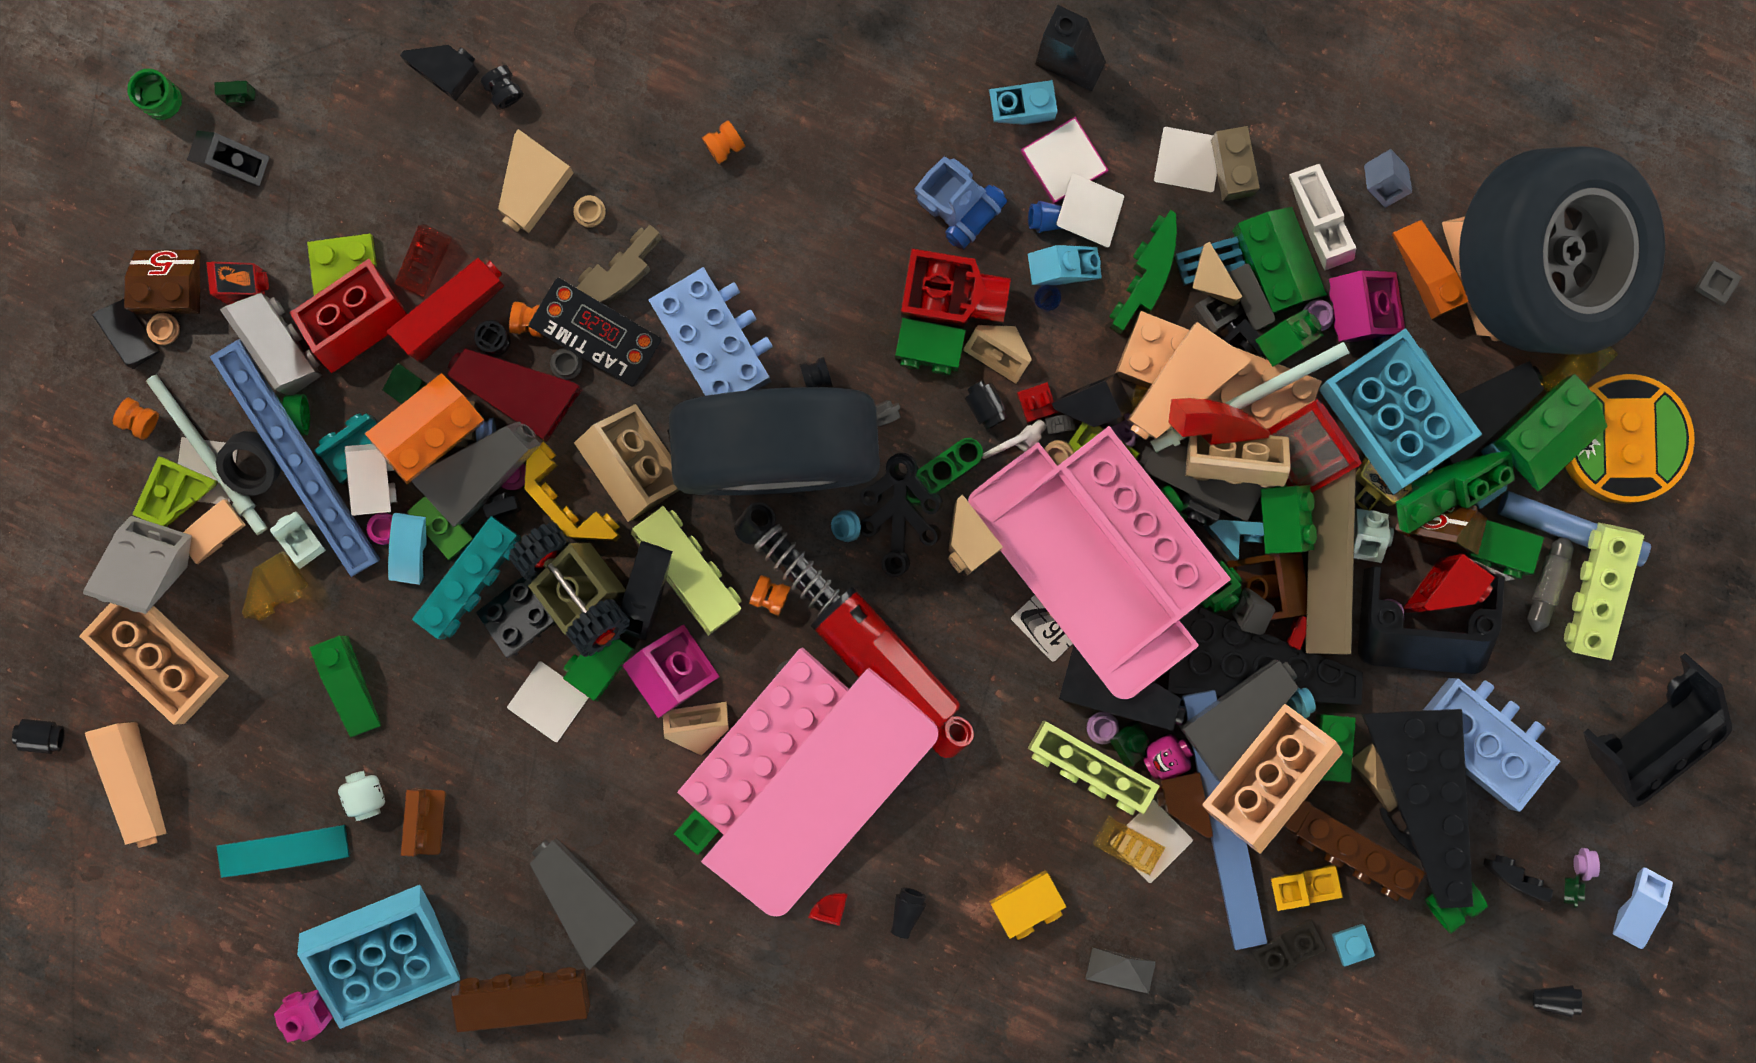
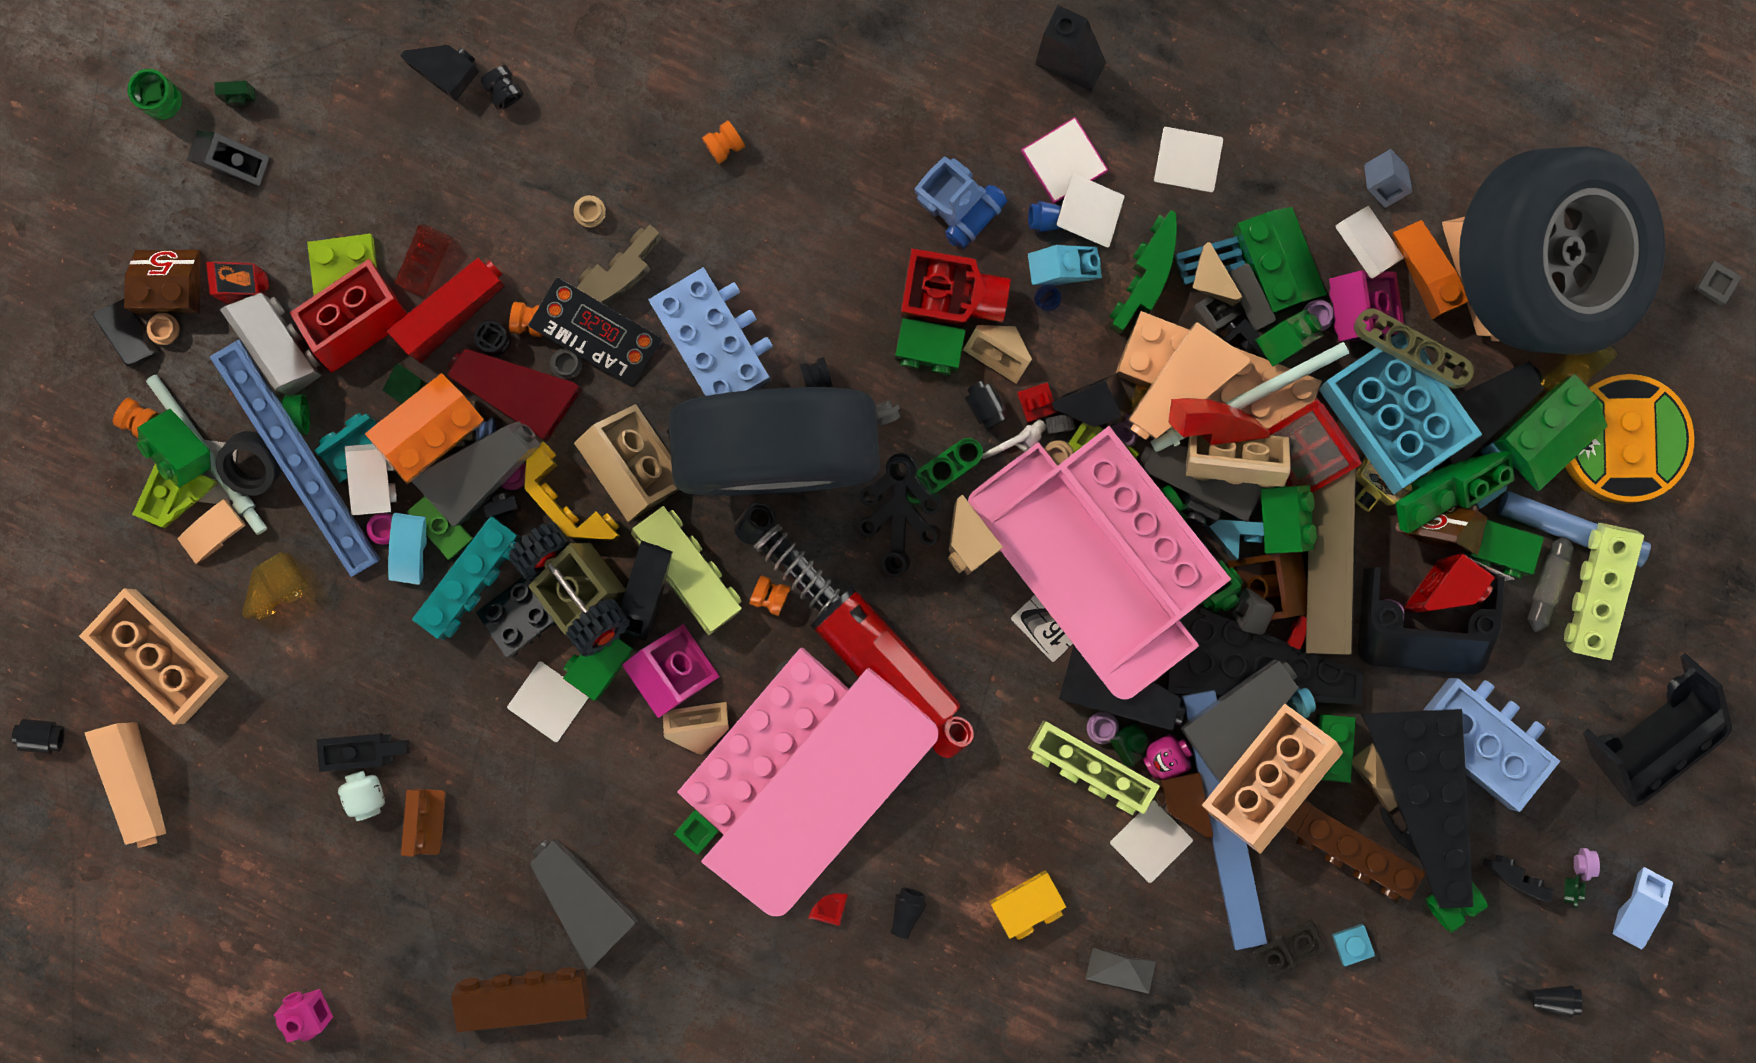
light grey slope [83,516,192,614] -> none
teal slope [216,825,350,878] -> none
light aqua bracket [270,512,326,569] -> none
medium azure slope [297,885,460,1029] -> none
green slope [309,636,382,738] -> none
tan slope [498,129,574,234] -> none
medium azure plate [831,510,861,542] -> none
medium azure slope [989,80,1057,125] -> none
clear yellow slope [1093,815,1165,875] -> none
dark tan brick [1211,126,1260,201] -> none
yellow slope [1271,865,1343,911] -> none
white slope [1289,164,1356,271] -> none
light aqua brick [1354,509,1394,563] -> none
none -> green brick [137,409,211,488]
none -> black hinge [316,733,410,772]
none -> white tile [1336,206,1404,279]
none -> olive beam [1354,309,1474,388]

